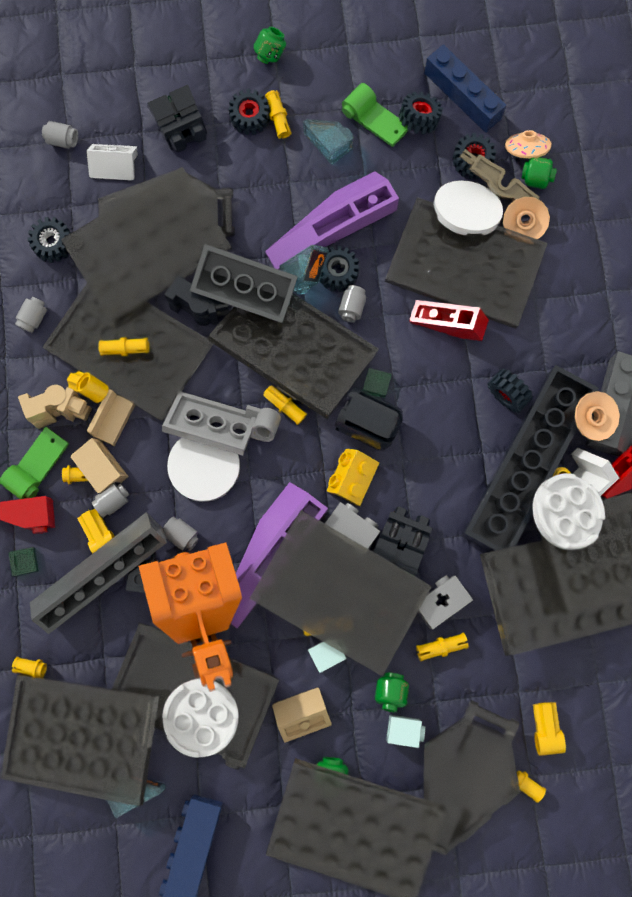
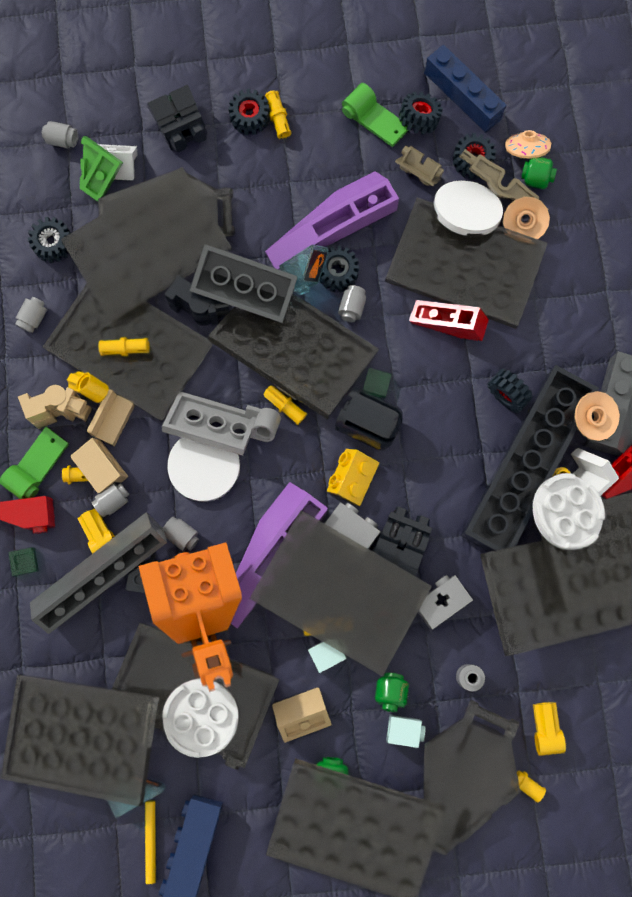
yellow pin [12,657,47,680] -> none
green head [253,27,286,64] -> none
clear light blue slope [303,119,353,165] -> none
yellow pin [416,633,469,661] -> none
none -> bright green wing [80,136,123,202]
none -> yellow bar [145,800,156,884]
none -> dark tan hinge [395,146,444,186]
none -> light grey brick [456,664,485,691]

